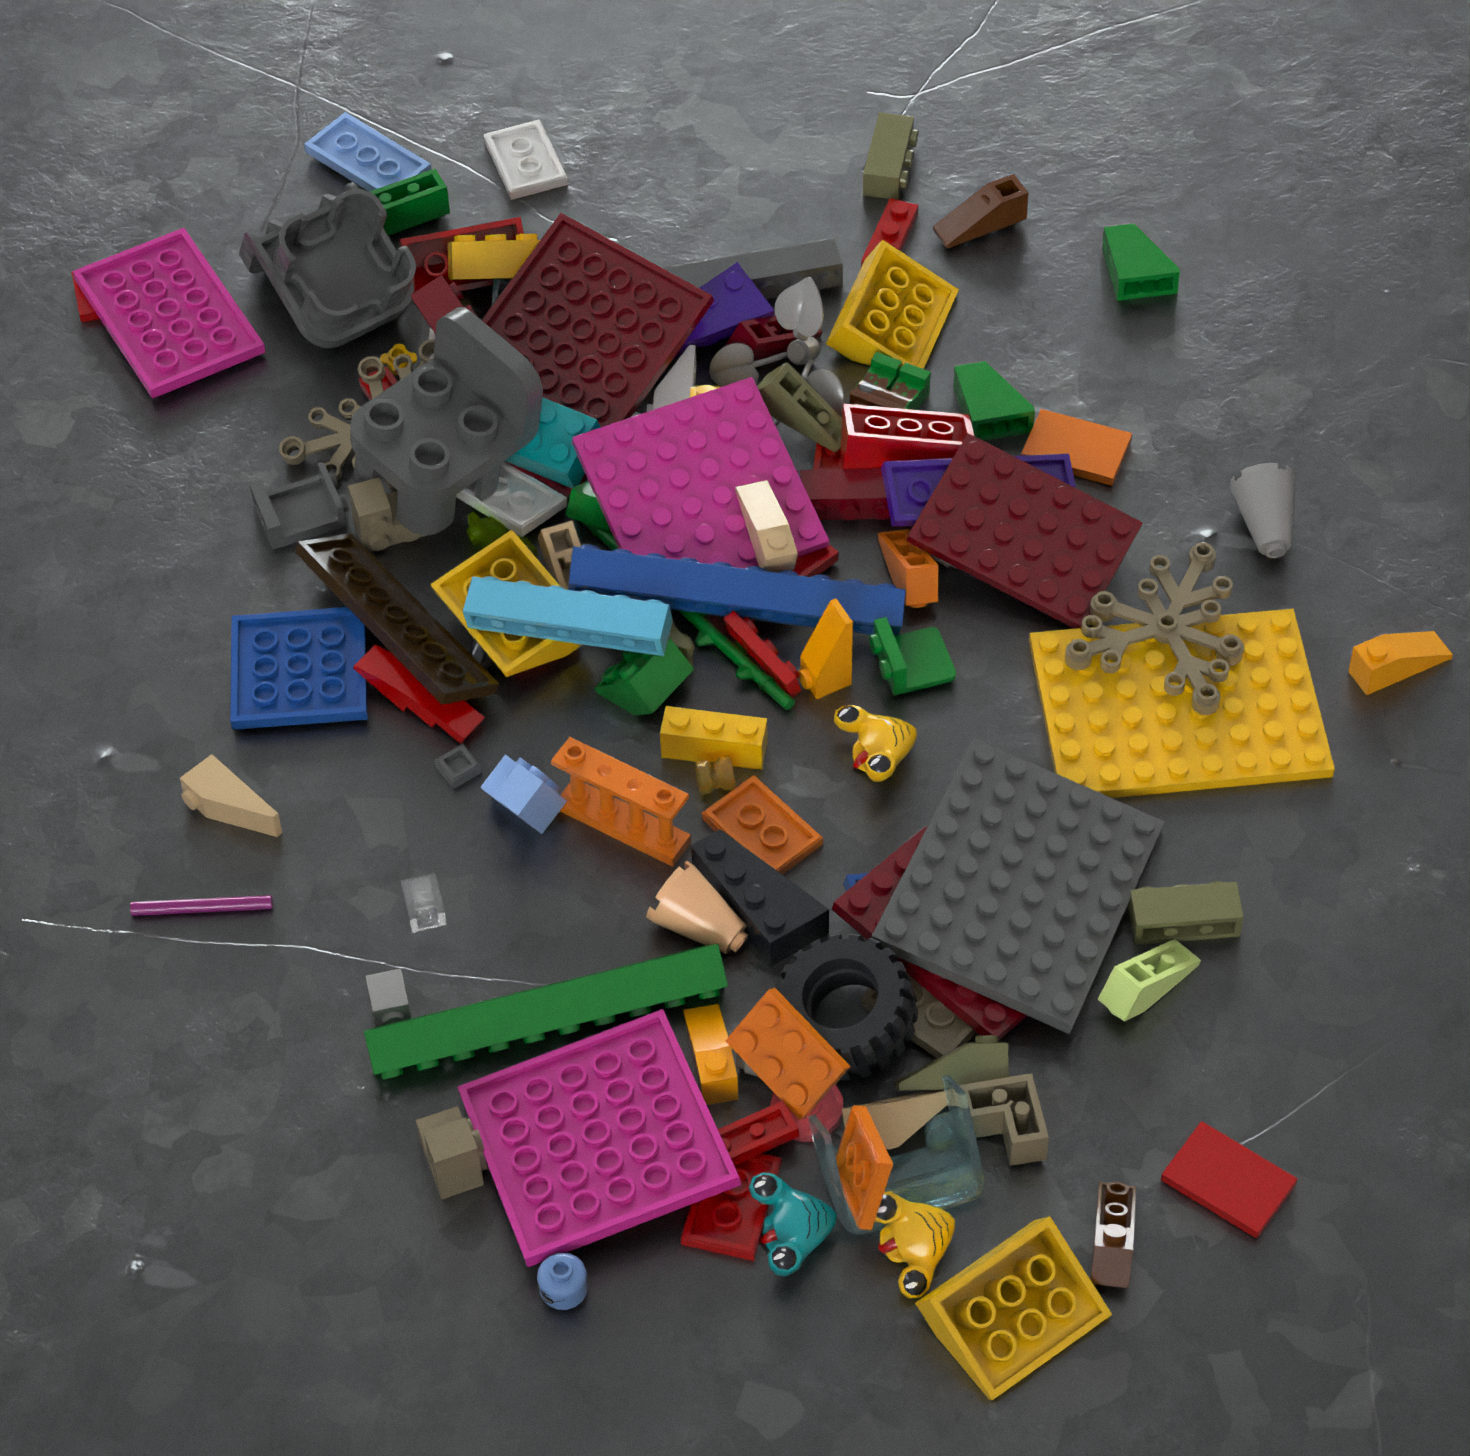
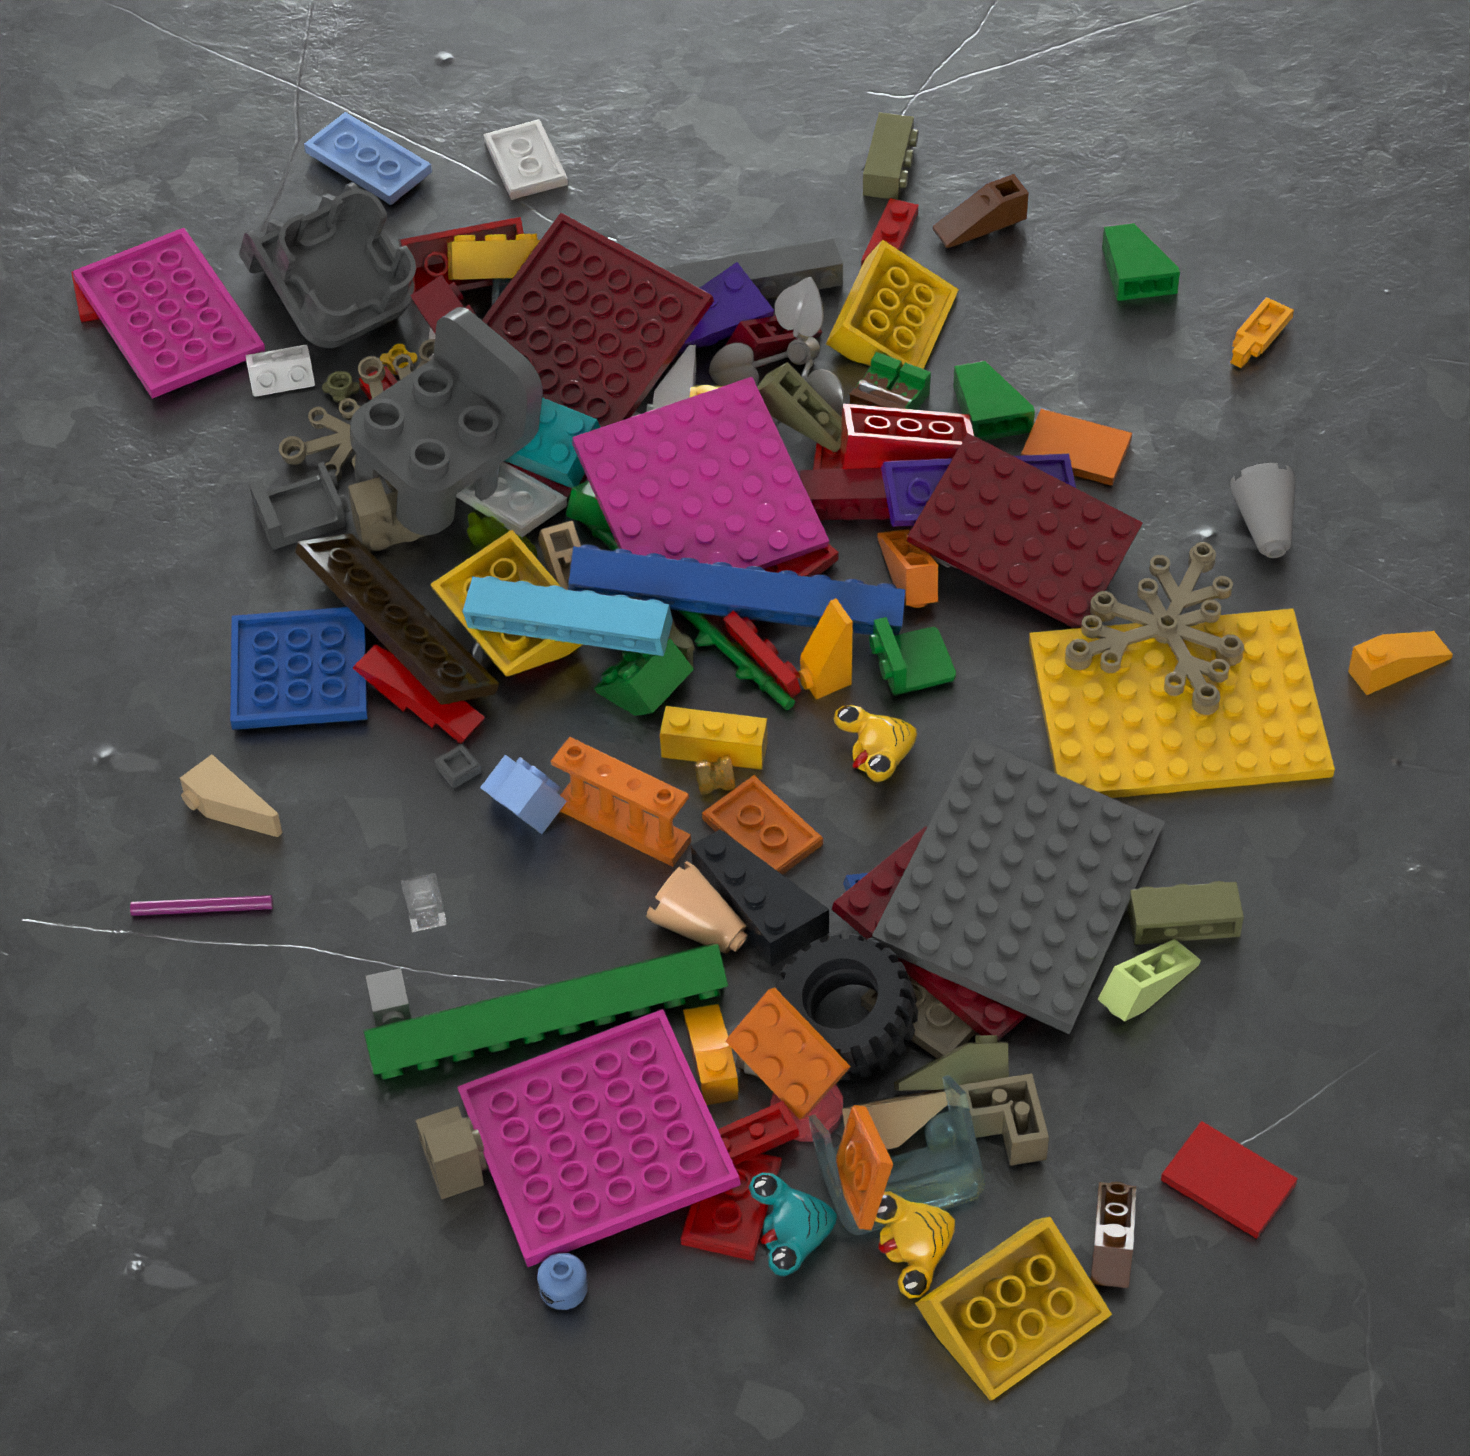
green brick [370,168,450,235] -> none
tan slope [735,480,798,573] -> none
none -> white bracket [245,344,315,397]
none -> olive plate [322,371,360,403]
none -> light orange hinge [1230,297,1294,368]

